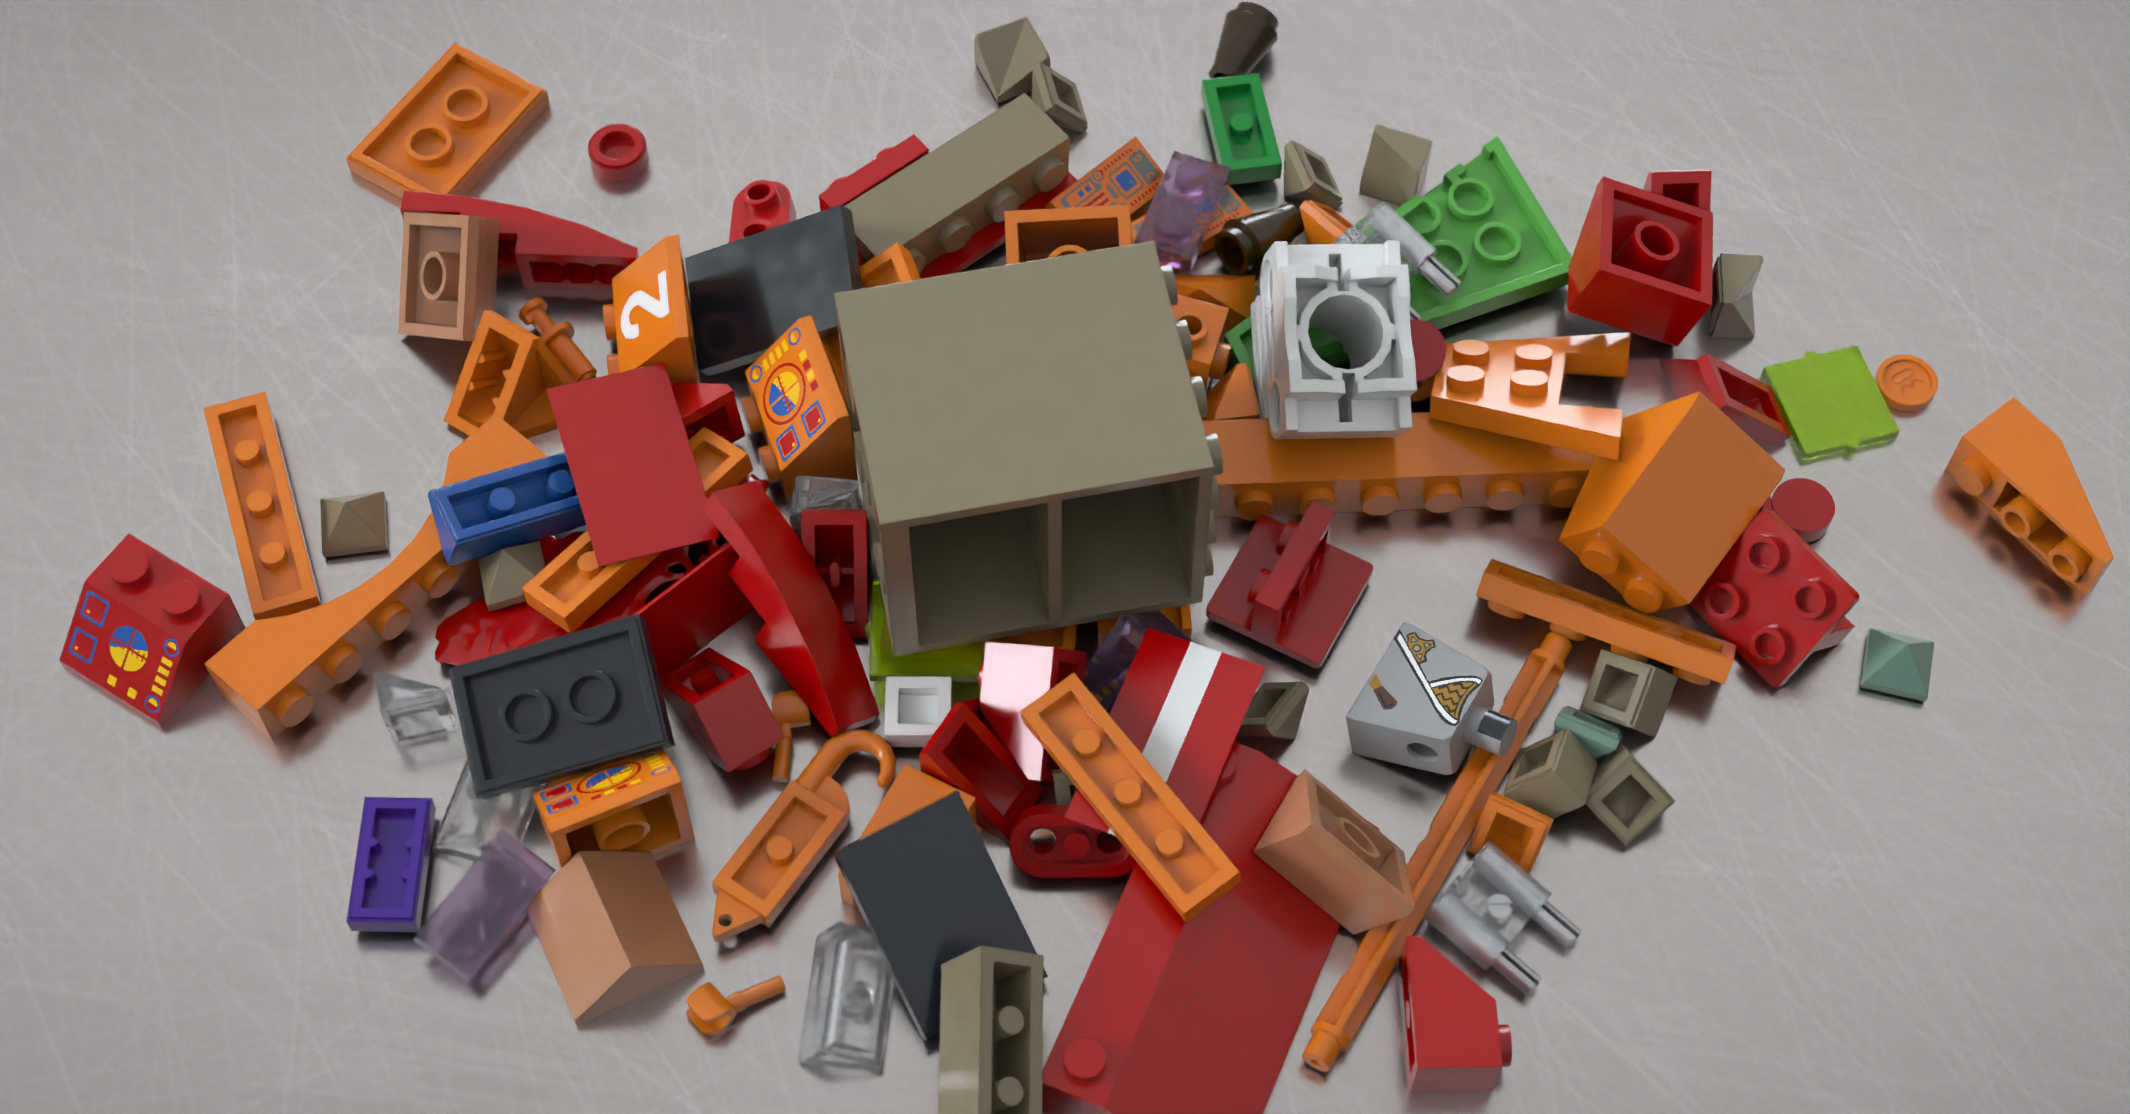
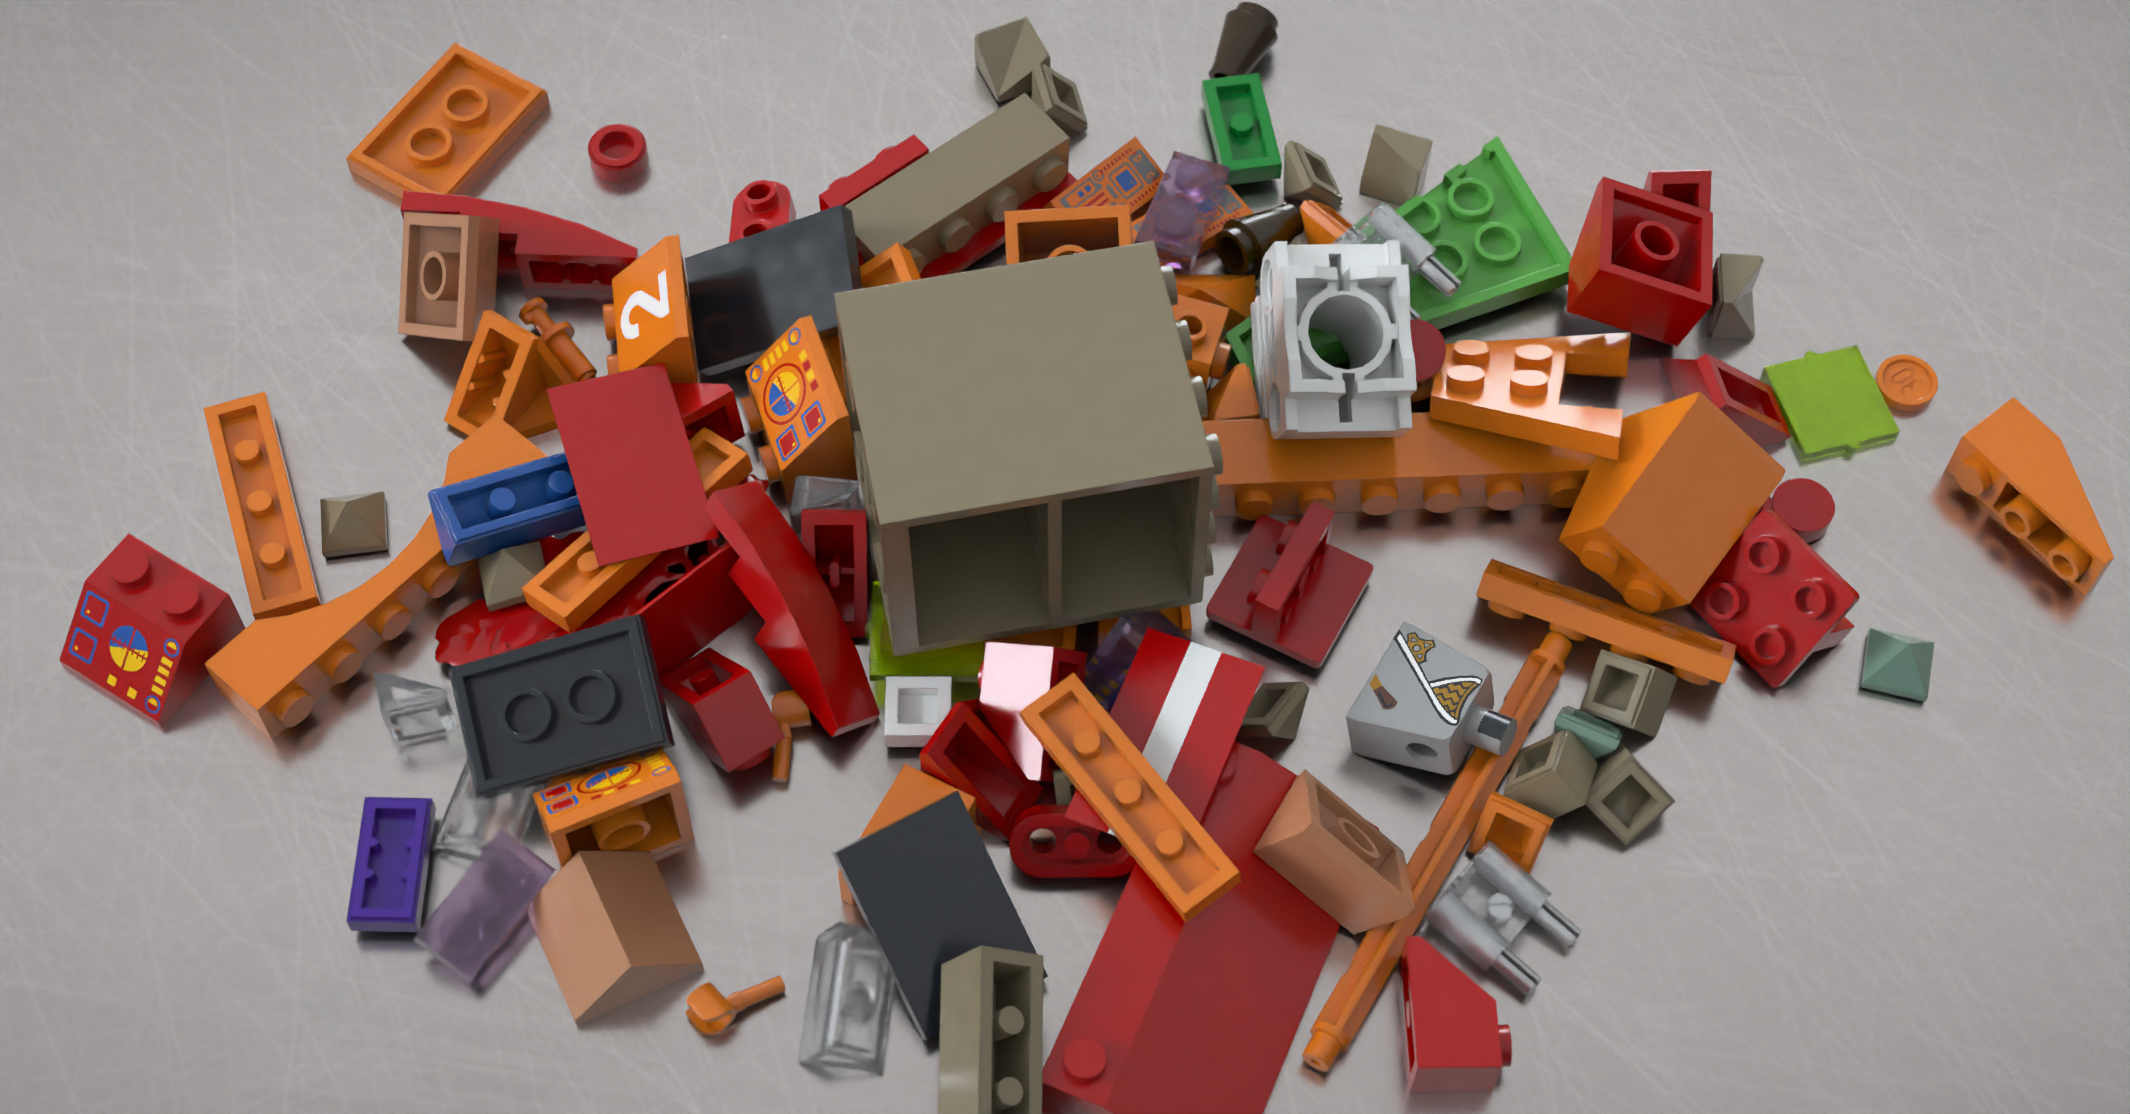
orange plate [712,729,896,943] -> none

